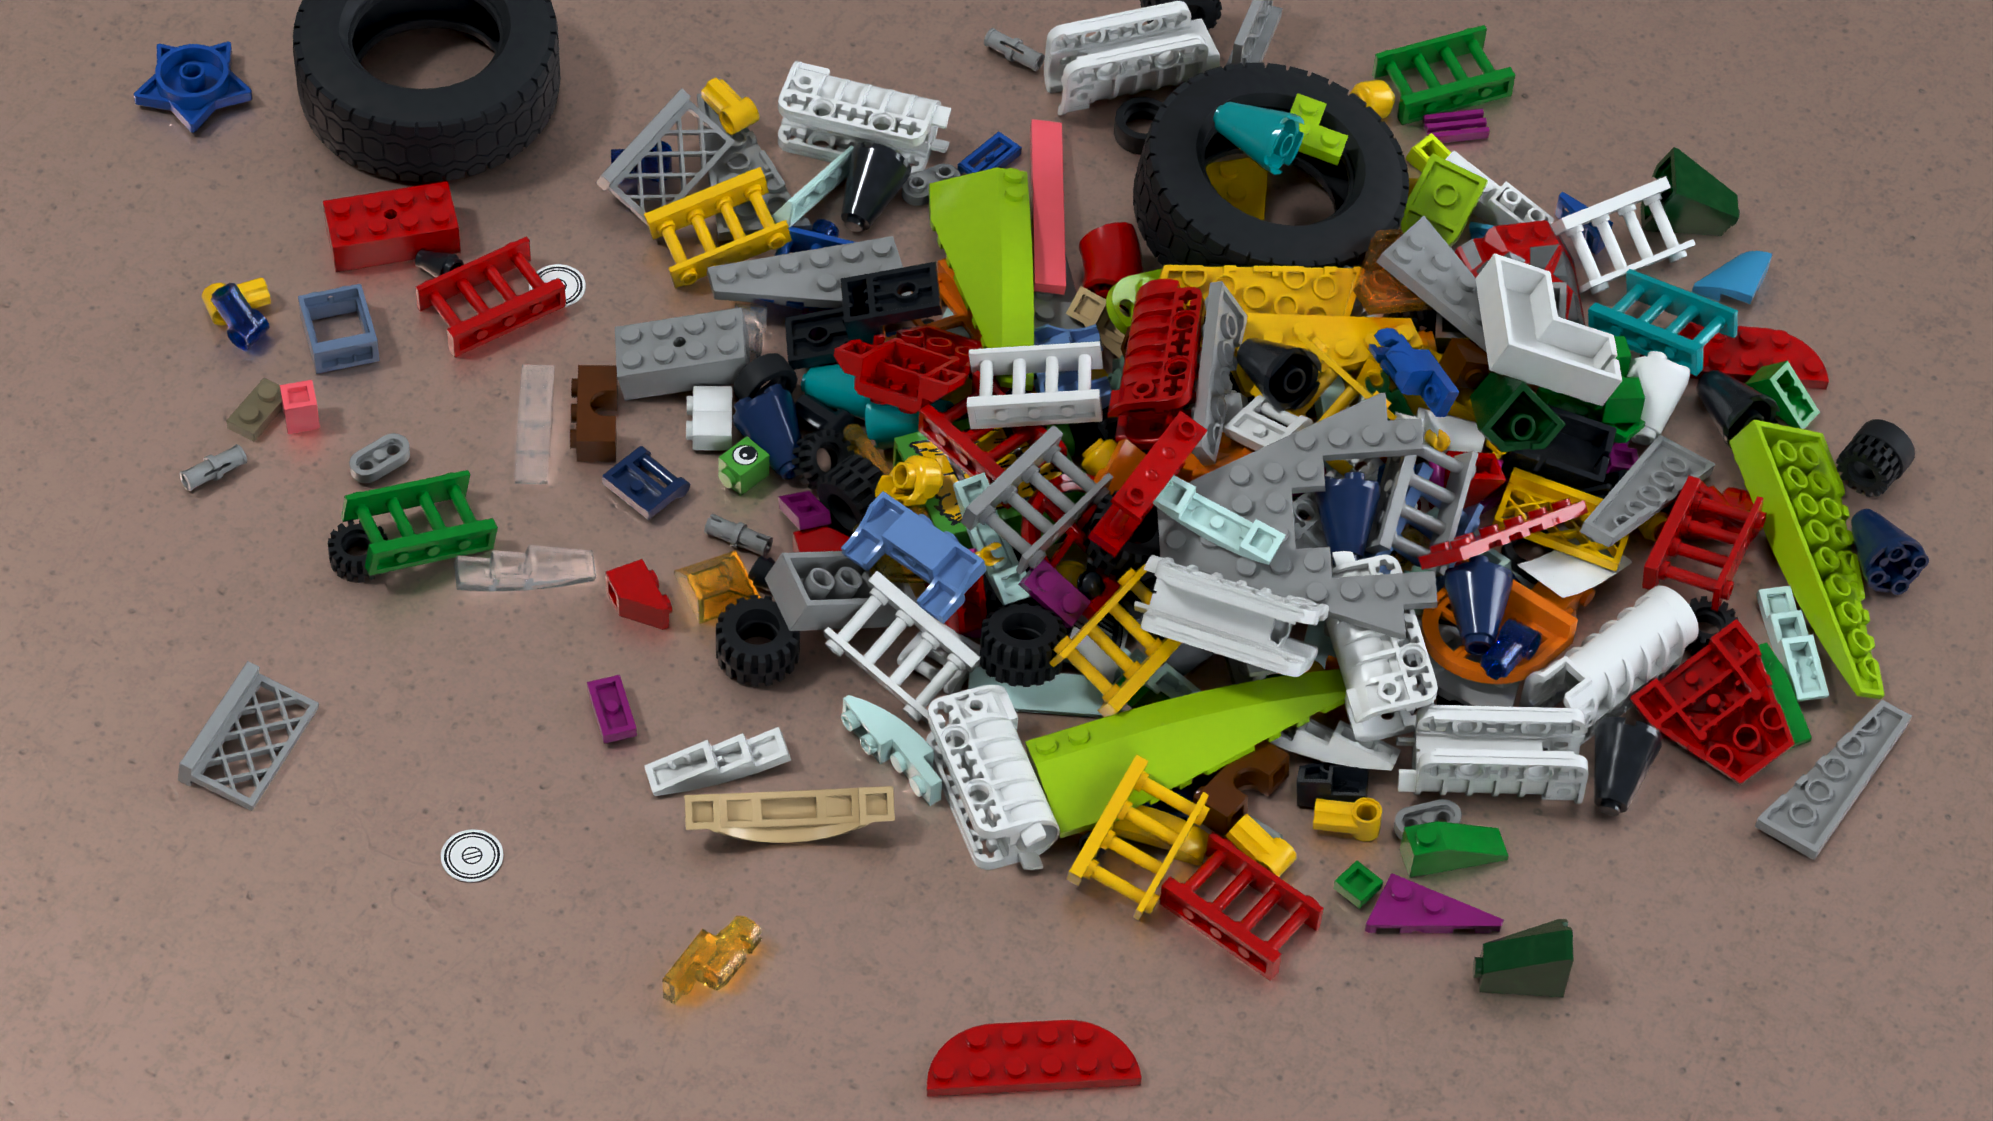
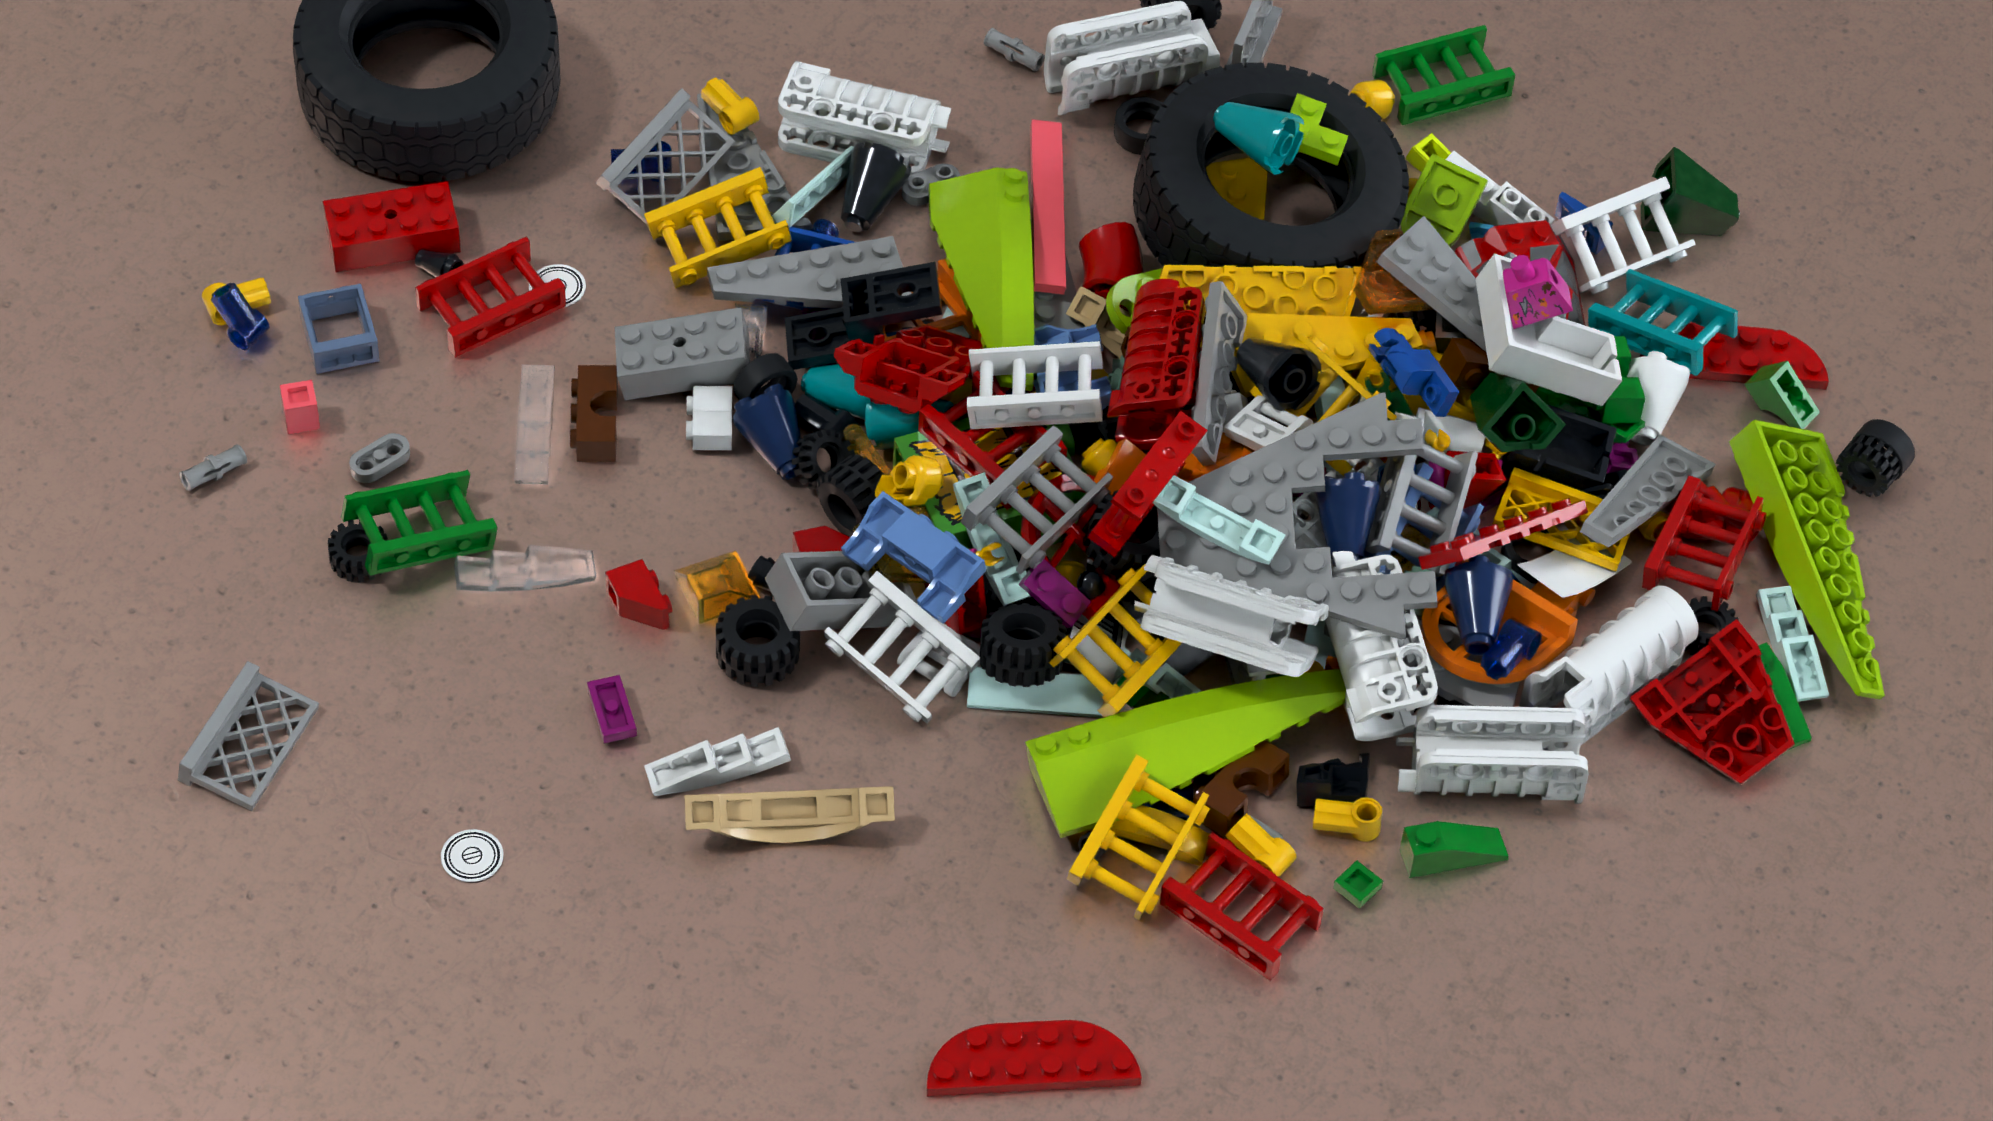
blue plate [134,41,253,133] -> none
dark tan plate [226,378,283,442] -> none
dark blue plate [602,446,690,520] -> none
clear yellow plate [662,916,763,1005] -> none
light grey pin [704,514,773,557] -> none
bright green brick [718,436,770,496] -> none
magenta plate [778,491,831,530] -> none
light aqua slope [841,695,942,806] -> none
white piece [926,685,1060,870] -> none
blue tile [957,131,1022,174] -> none
white slope [1266,718,1401,771] -> none
magenta wing [1365,873,1504,934] -> none
light grey plate [1394,799,1462,840] -> none
magenta tile [1422,109,1490,143] -> none
dark green slope [1473,919,1574,997] -> none
black cone [1594,717,1662,816] -> none
dark azure slope [1692,251,1772,304] -> none
black cone [1696,370,1780,449] -> none
light grey wing [1755,700,1912,860] -> none
dark blue cone [1851,509,1929,595] -> none
none -> dark pink torso [1503,255,1573,329]

